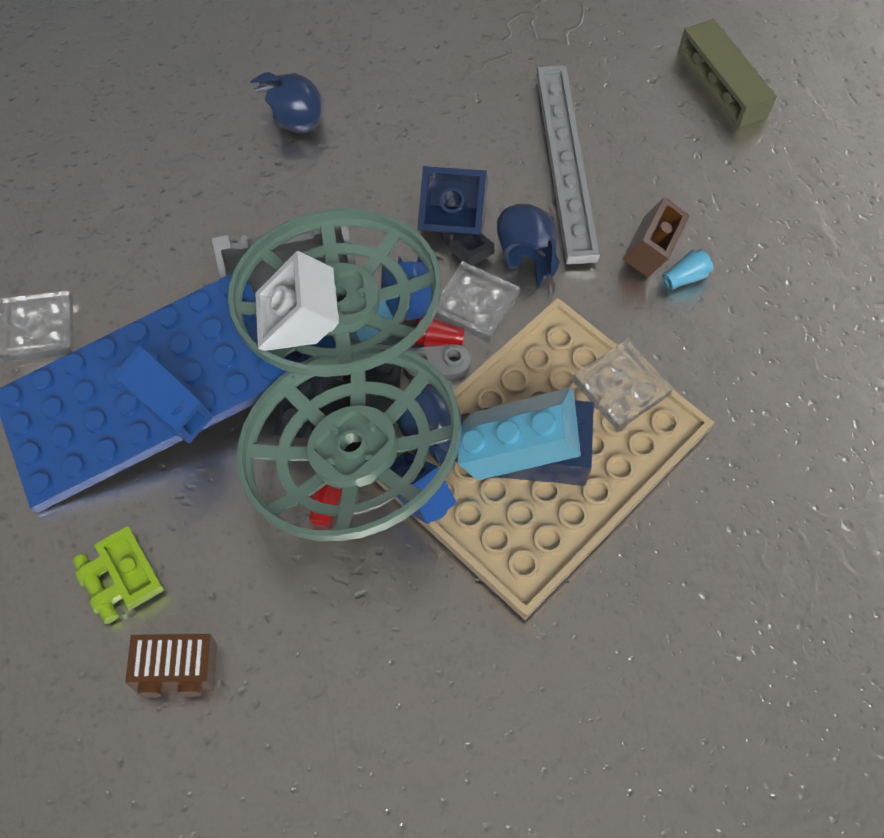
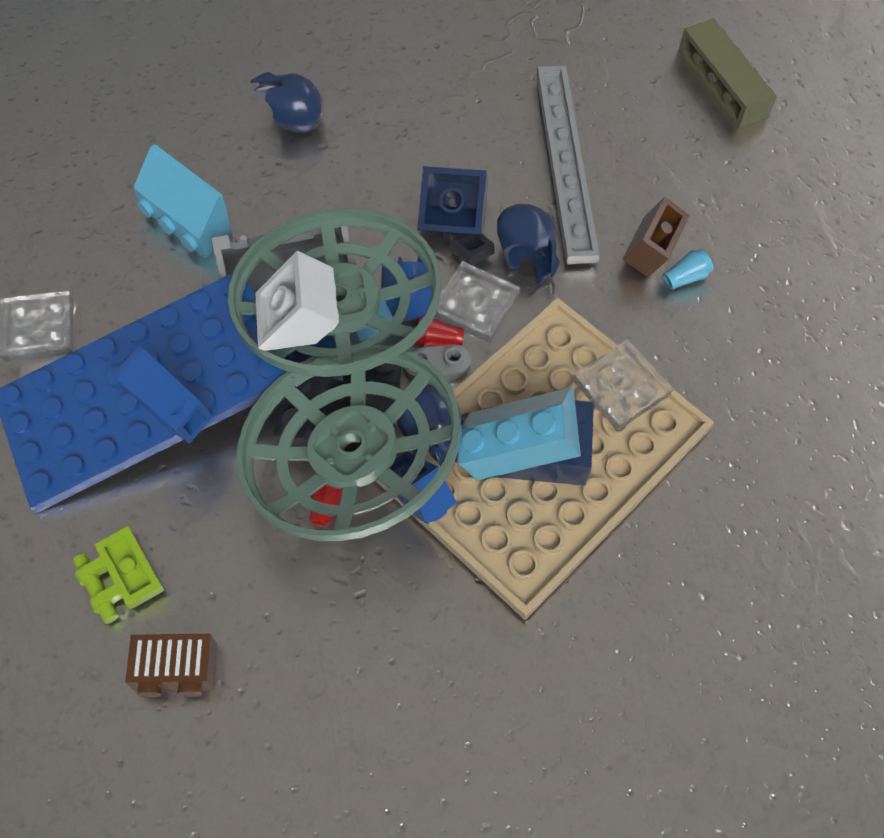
none -> medium azure slope [133,144,233,258]

